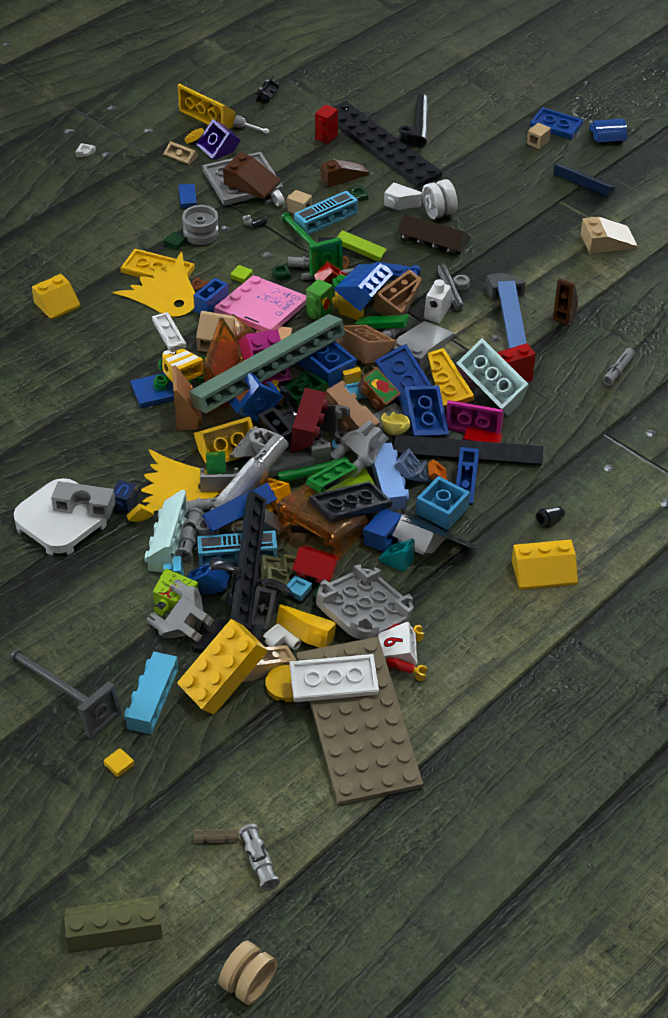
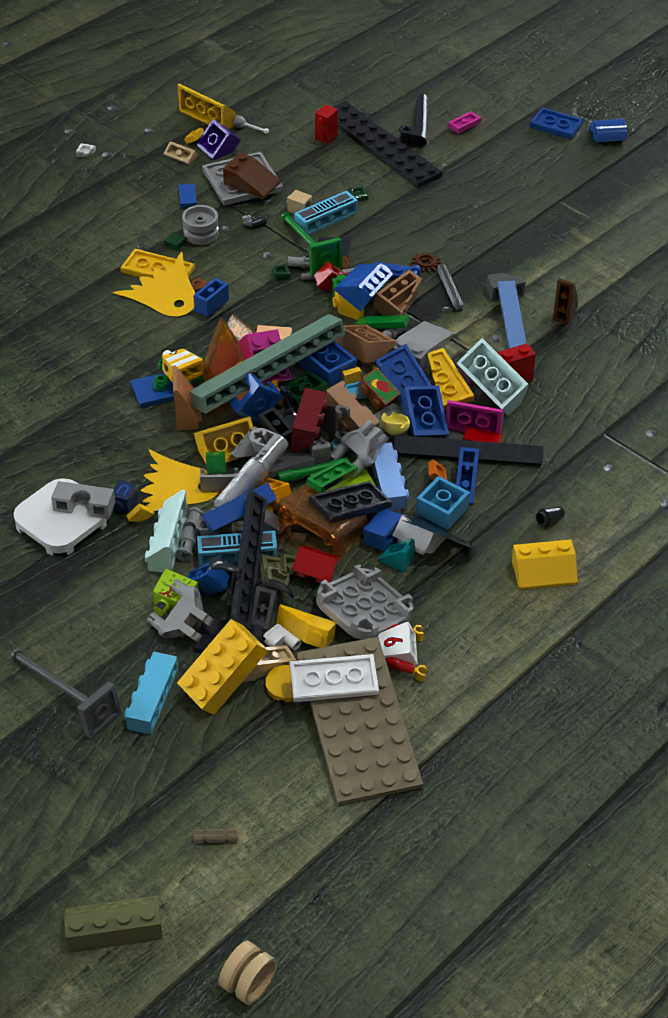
yellow slope [32,274,81,320] -> none
yellow tile [103,748,135,777] -> none
white tile [152,312,186,352] -> none
medium azure tile [164,556,184,576] -> none
light grey pin [187,497,217,511] -> none
tan slope [196,311,236,356] -> none
bright pink plate [214,275,306,332] -> none
lime tile [230,265,253,283] -> none
light grey piece [239,824,280,891] -> none
black hinge [255,76,279,102] -> none
white tile [271,190,285,207] -> none
medium azure plate [284,575,312,601] -> none
bright green brick [306,279,332,321] -> none
reddish brown slope [321,160,370,188] -> none
lime tile [337,230,387,262] -> none
white slope [384,183,422,210] -> none
sand blue slope [394,448,432,482] -> none
dark brown slope [397,214,471,254] -> none
white wheel [422,179,458,219] -> none
white torso [424,279,452,324] -> none
light grey tile [453,275,470,290] -> none
tan brick [527,123,551,149] -> none
dark blue slope [553,164,615,196] -> none
tan slope [581,217,637,254] -> none
light grey pin [602,348,635,386] -> none
none -> reddish brown gear [411,252,441,272]
none -> dark pink plate [448,111,481,134]

